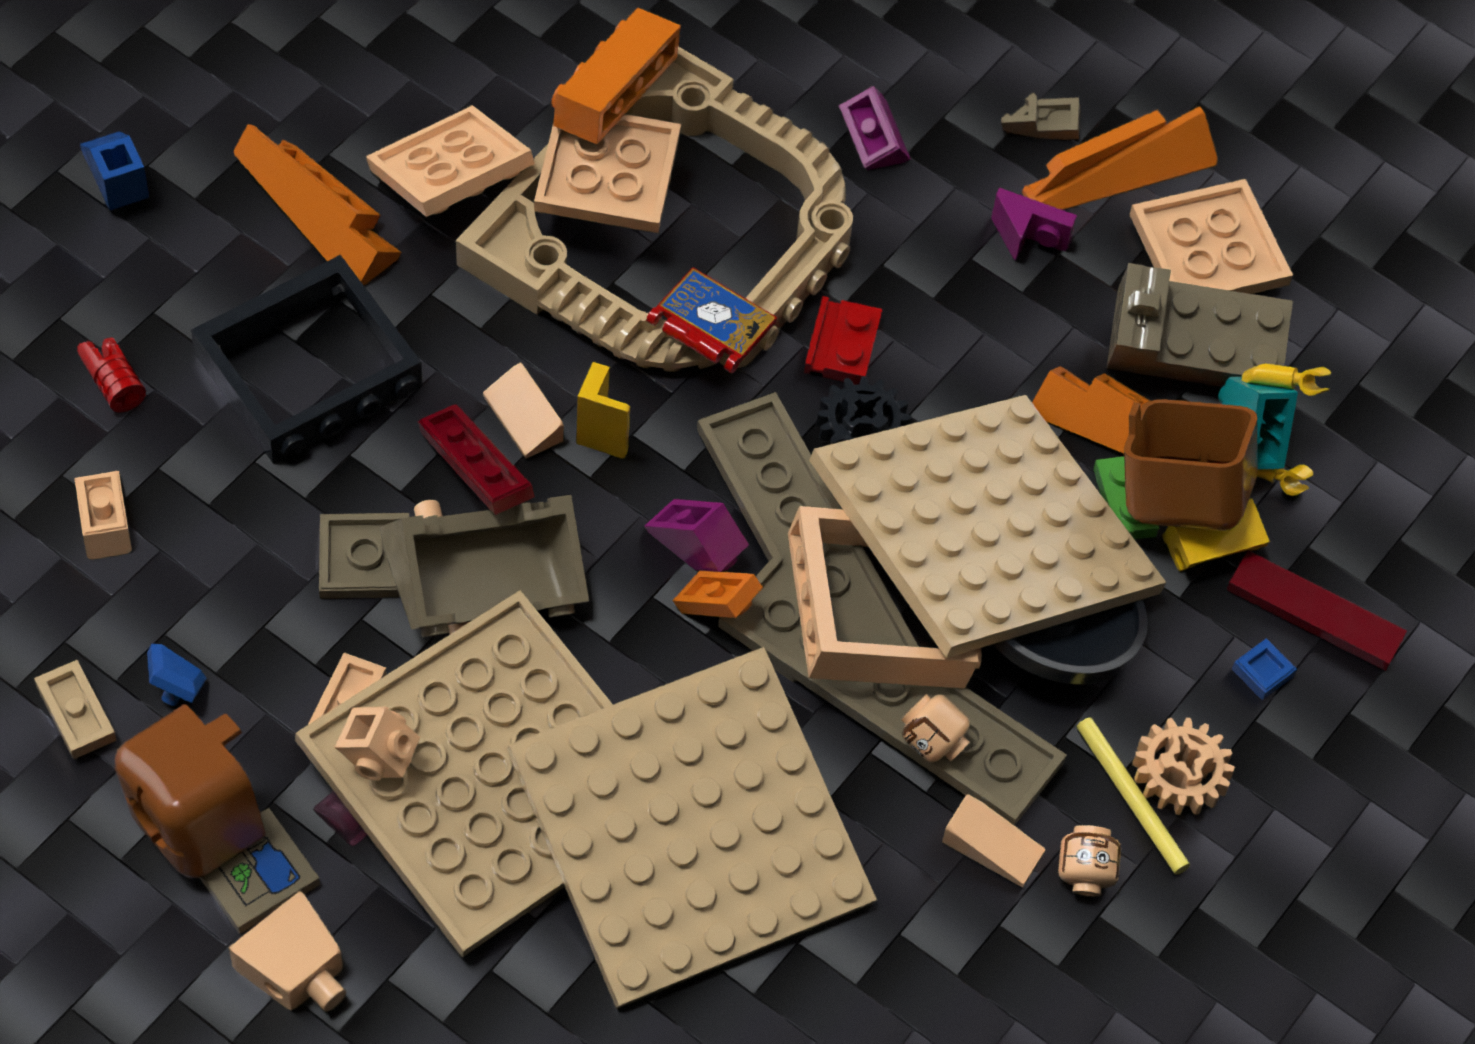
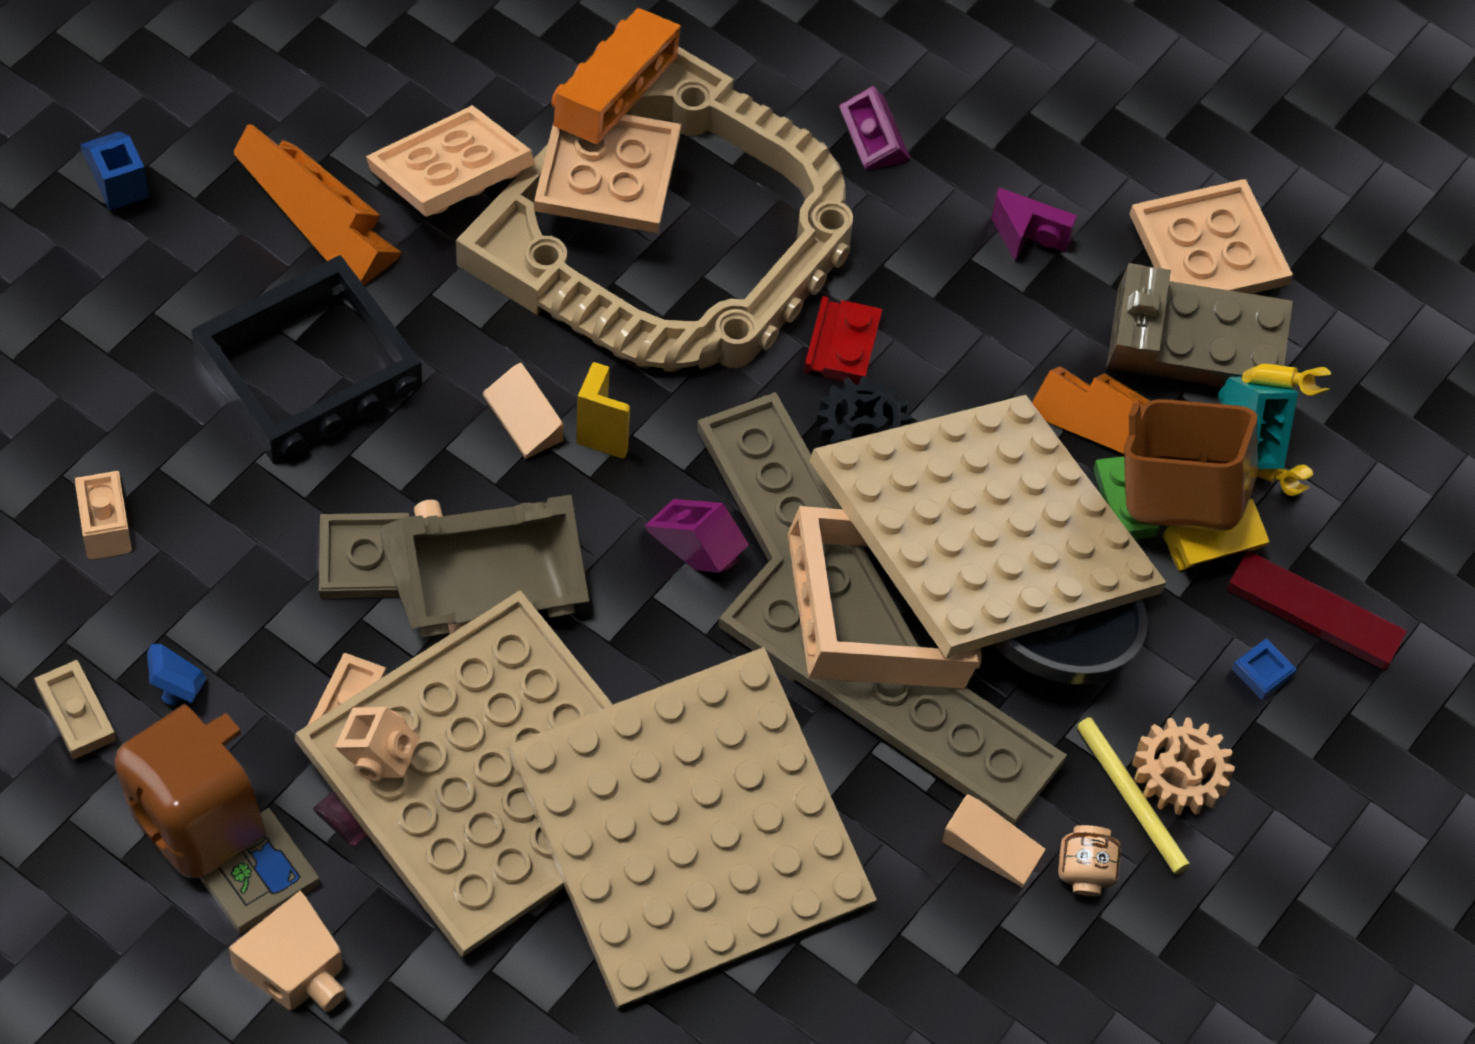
red hinge [77,337,146,412] -> none
dark red tile [418,404,535,515] -> none
piece [646,267,777,373] -> none
orange plate [673,571,763,618] -> none
light nougat head [901,694,970,763] -> none
dark tan slope [1001,93,1080,140] -> none
orange wedge [1022,107,1217,210] -> none

